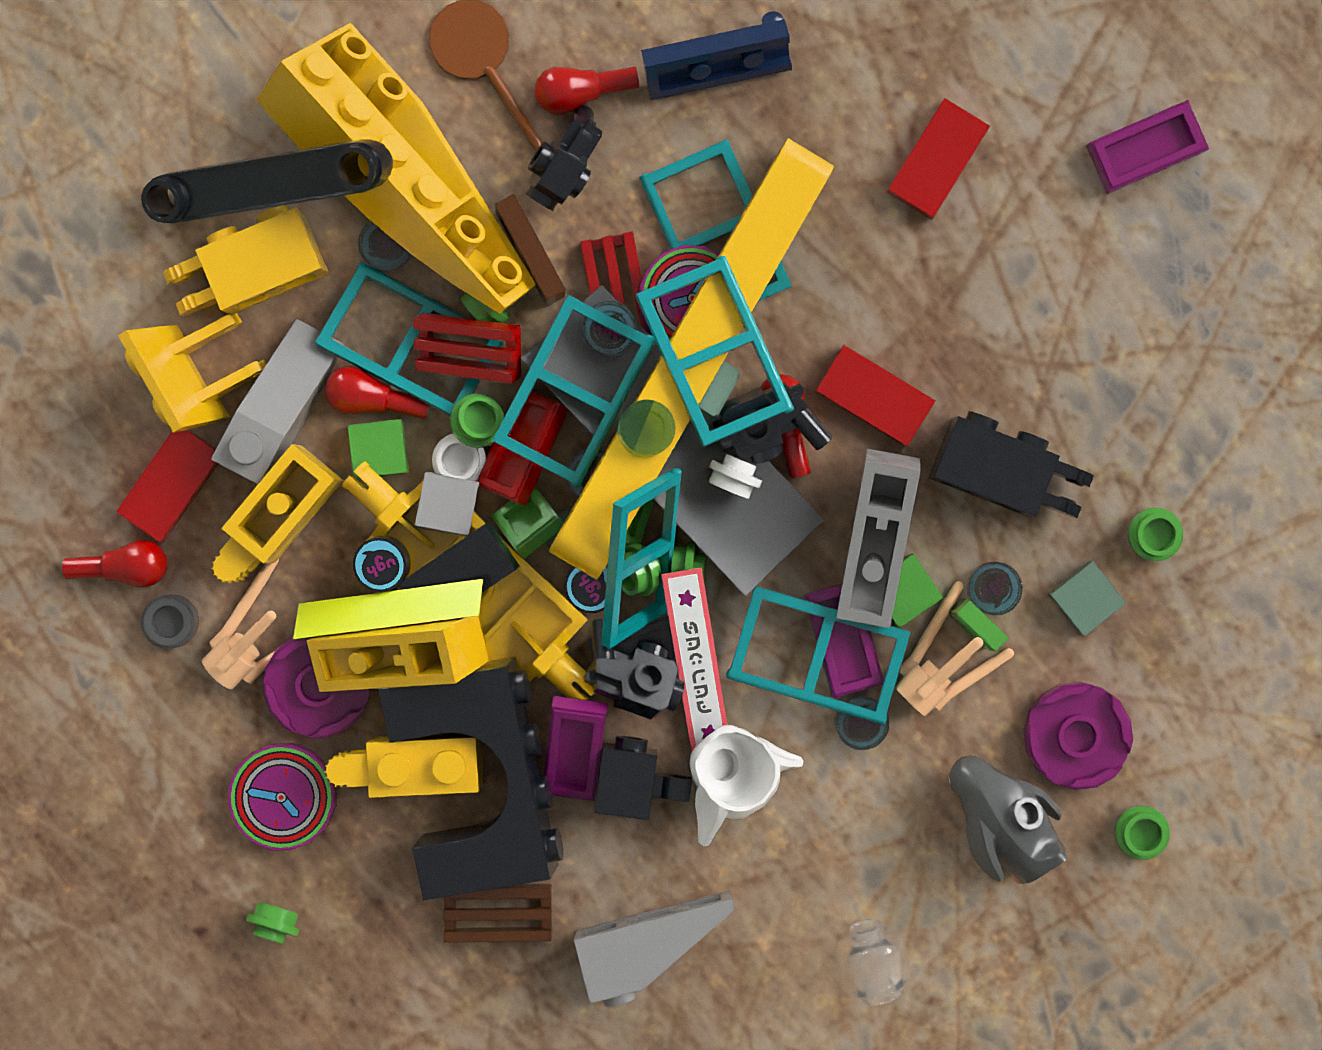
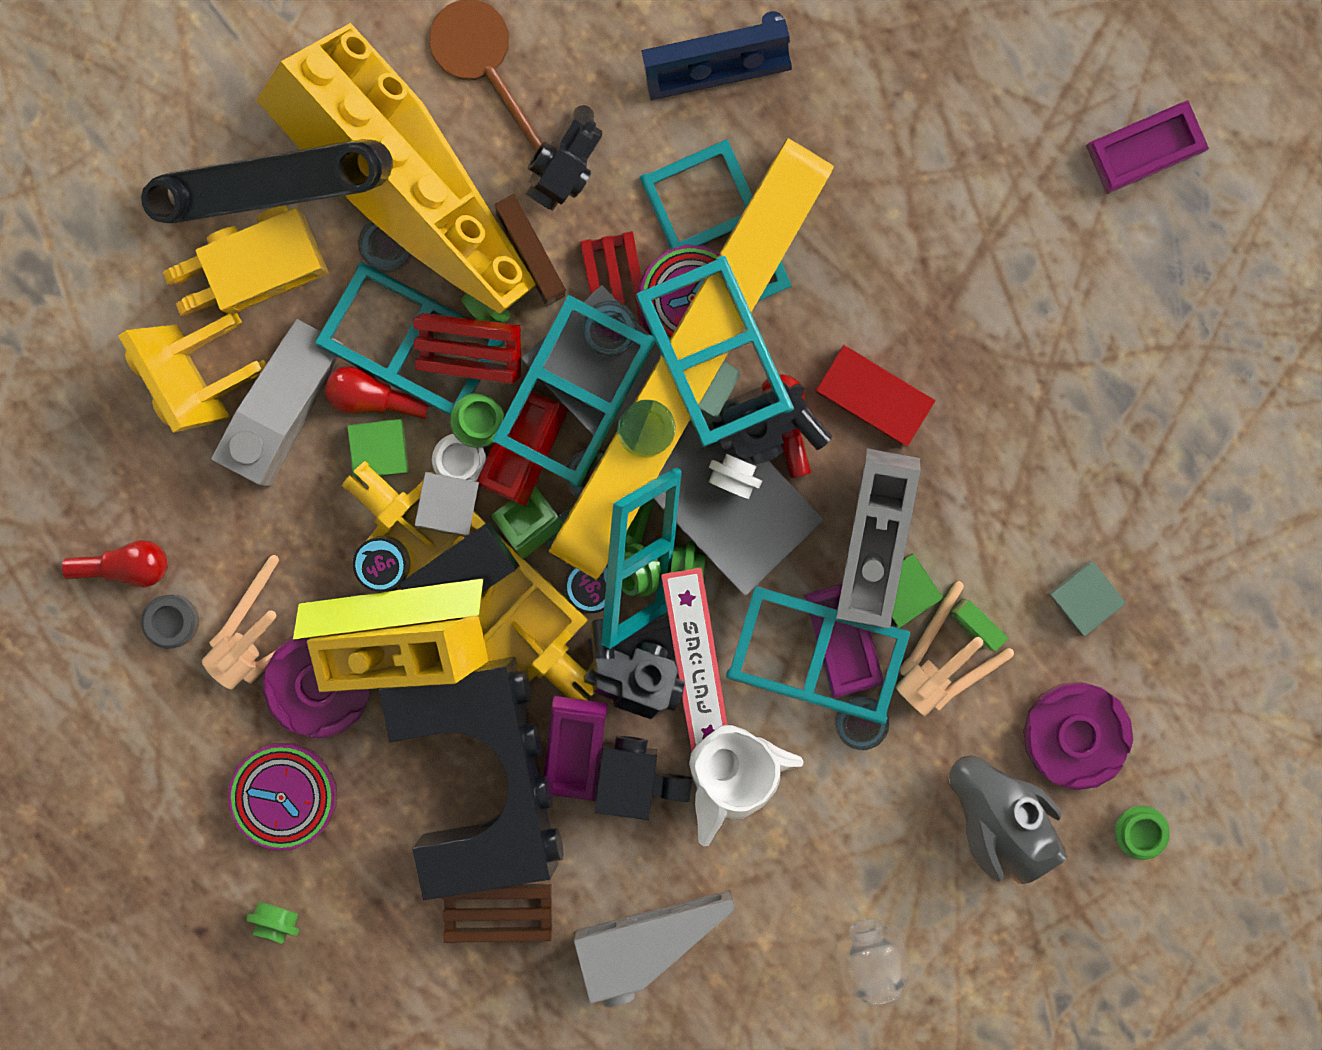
red tile [116,429,219,543] -> none
yellow hinge [211,444,344,583] -> none
yellow hinge [324,733,484,798] -> none
red piece [534,66,639,115] -> none
red tile [887,98,990,220] -> none
black hinge [928,411,1094,518] -> none
clear smoke tile [966,561,1023,615] -> none
bright green plate [1128,508,1183,561] -> none

